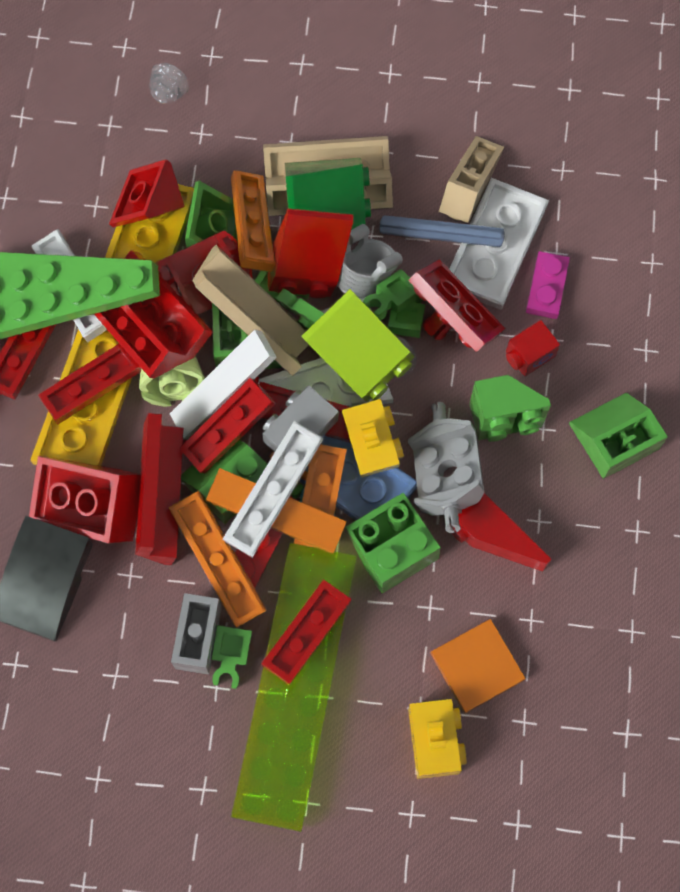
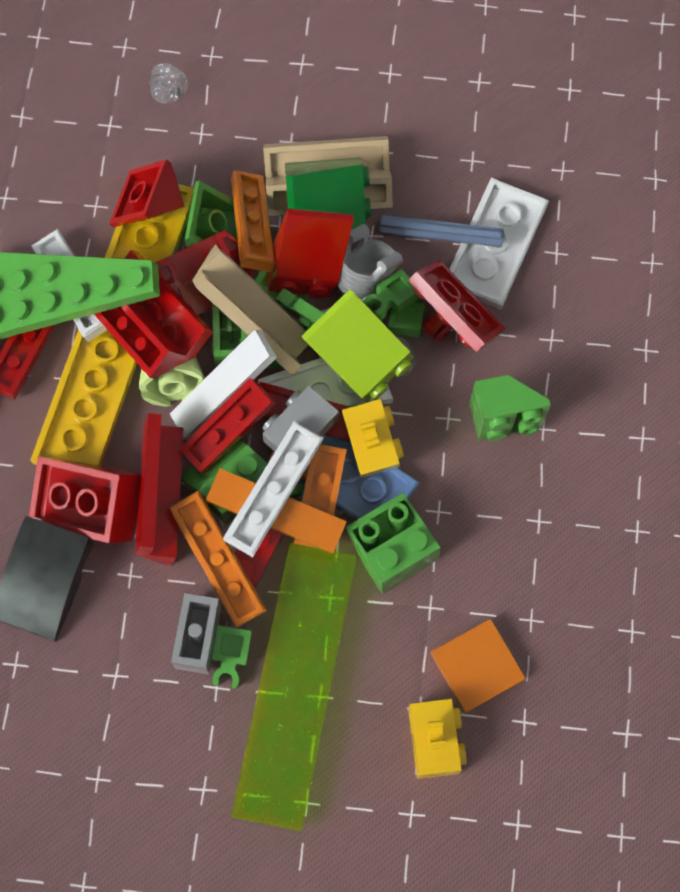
red plate [38,344,141,425] -> none
red plate [261,579,352,686] -> none
light grey plate [408,402,484,533] -> none
tan slope [439,136,504,223] -> none
red slope [451,493,552,572] -> none
red brick [506,320,560,377] -> none
dark pink plate [526,251,570,319] -> none
bright green slope [569,393,668,479] -> none

